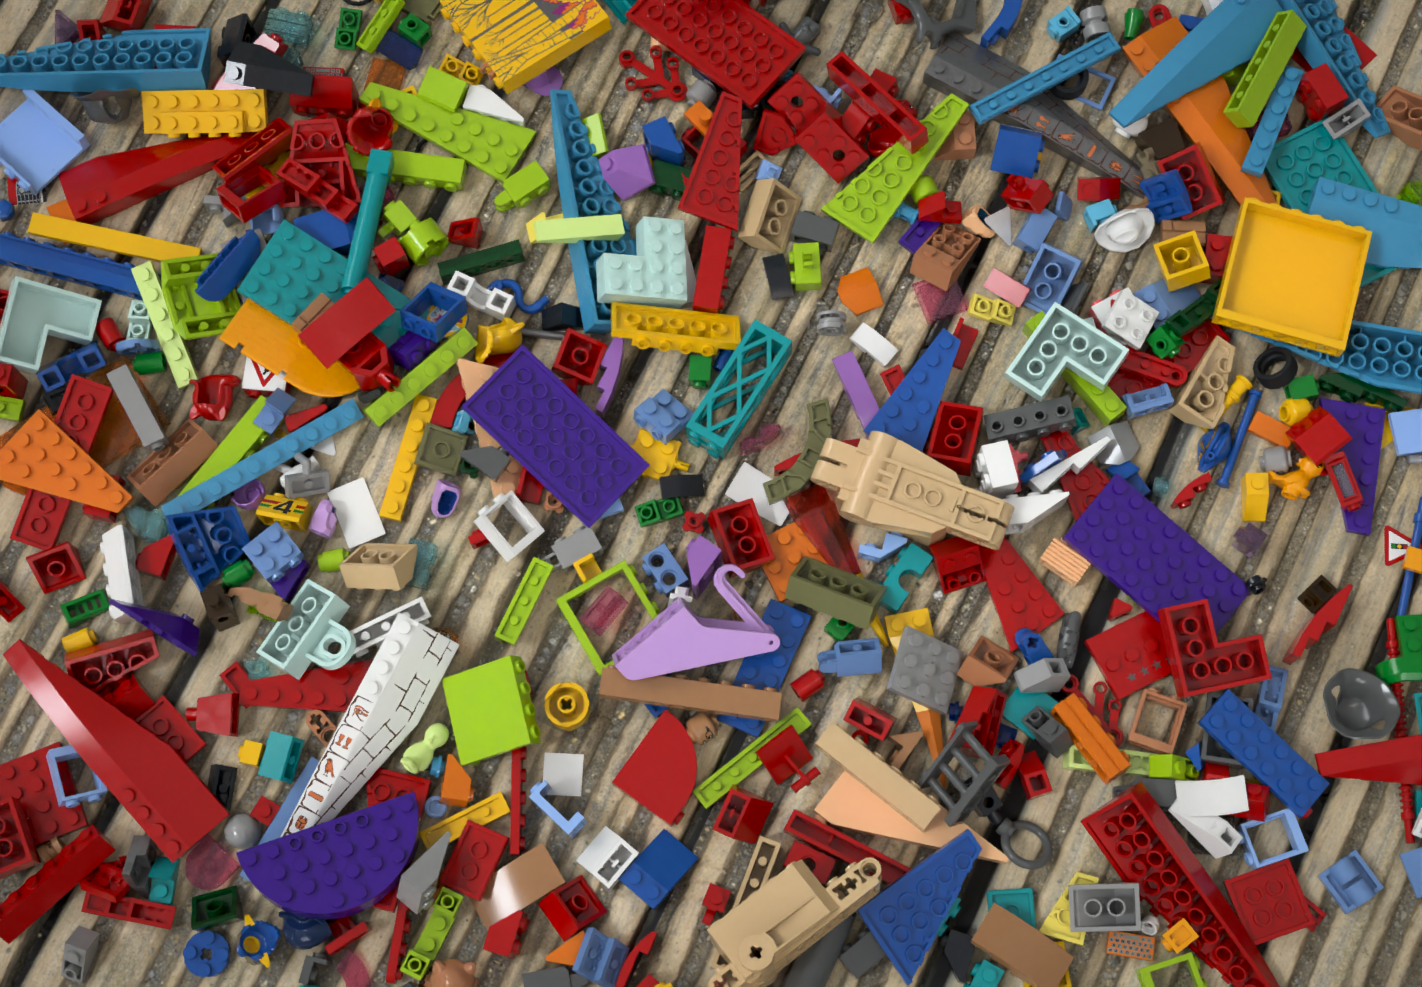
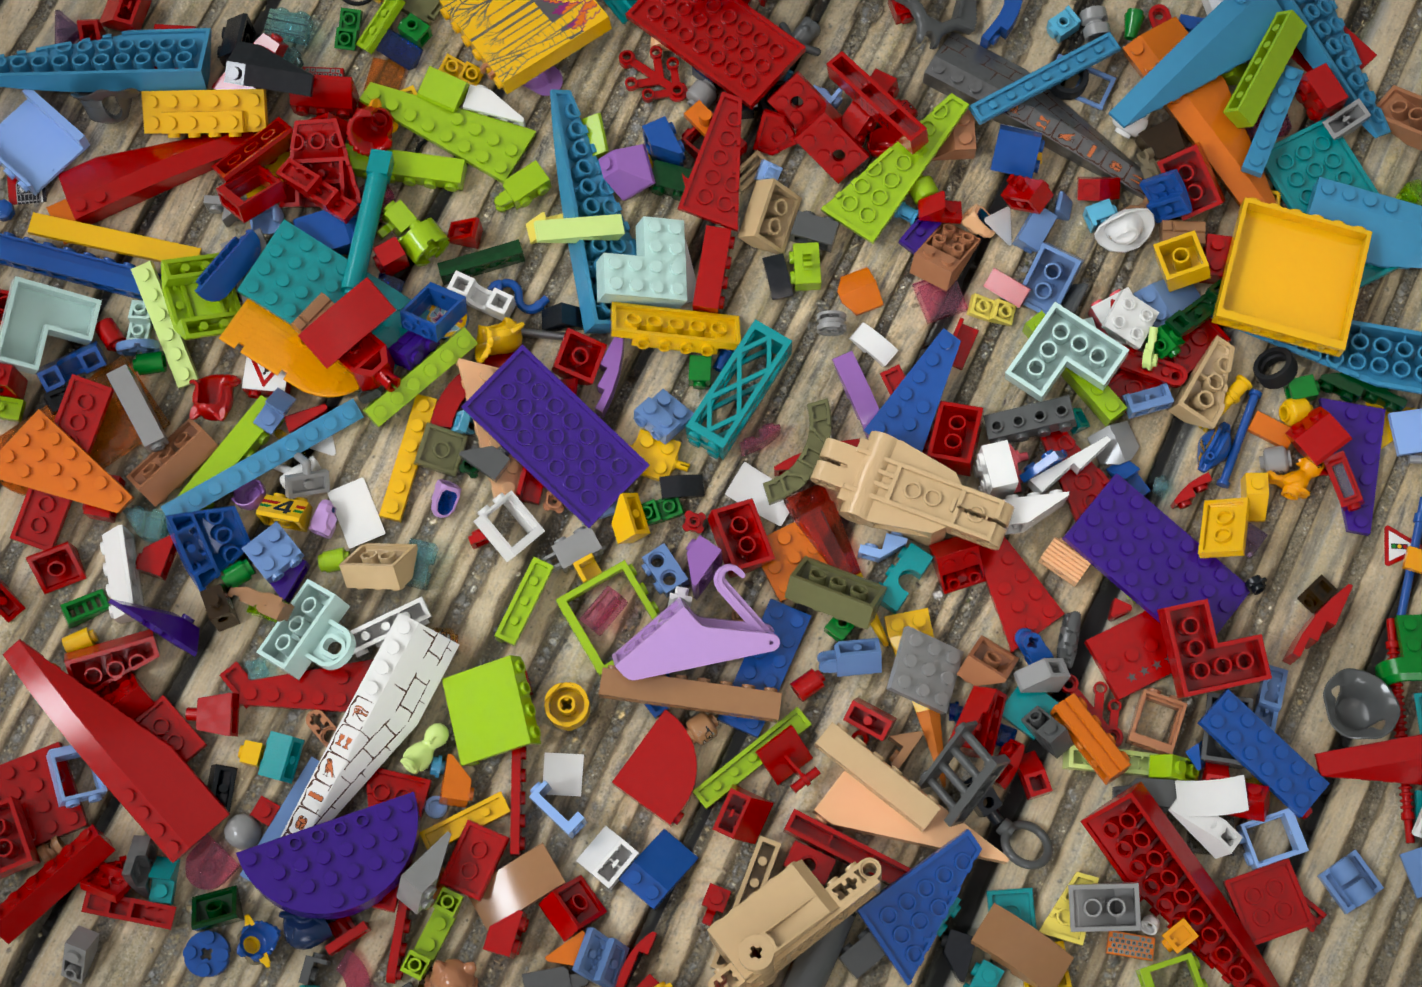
none -> yellow slope [611,493,650,544]
none -> yellowish green plate [1142,327,1158,371]
none -> yellow plate [1198,497,1250,558]

